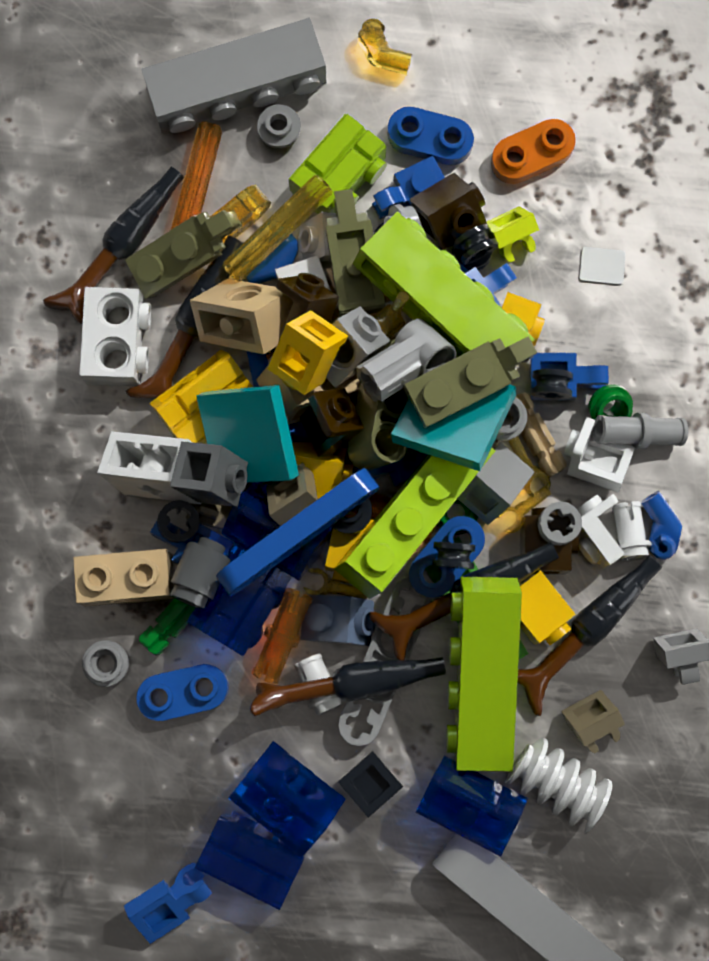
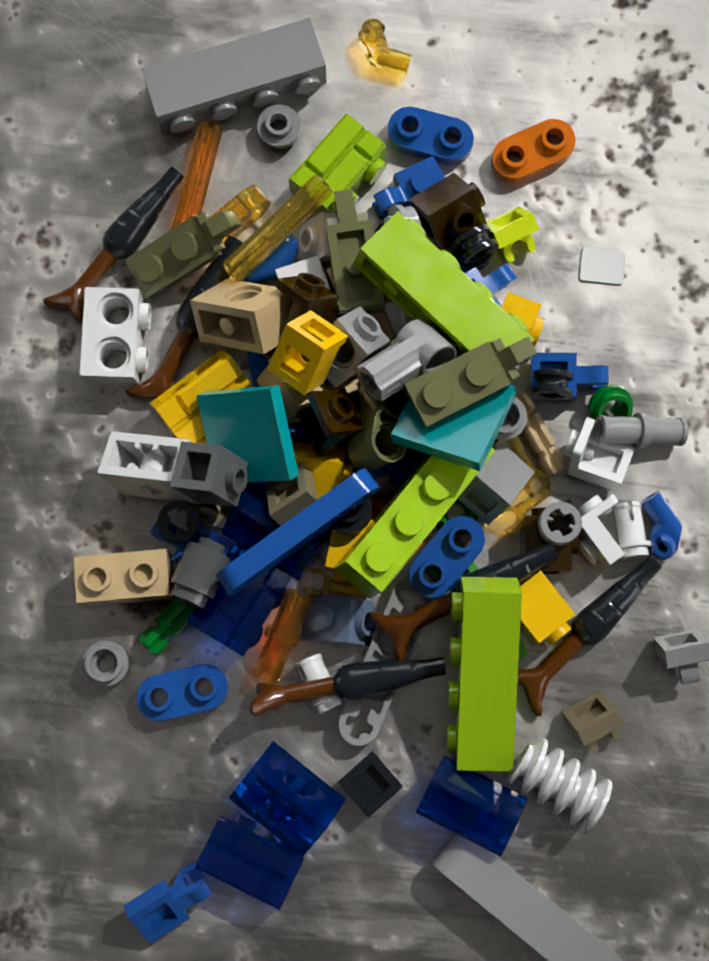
clear yellow hand [373,291,409,338] -> none
black bush [432,542,476,569] -> none

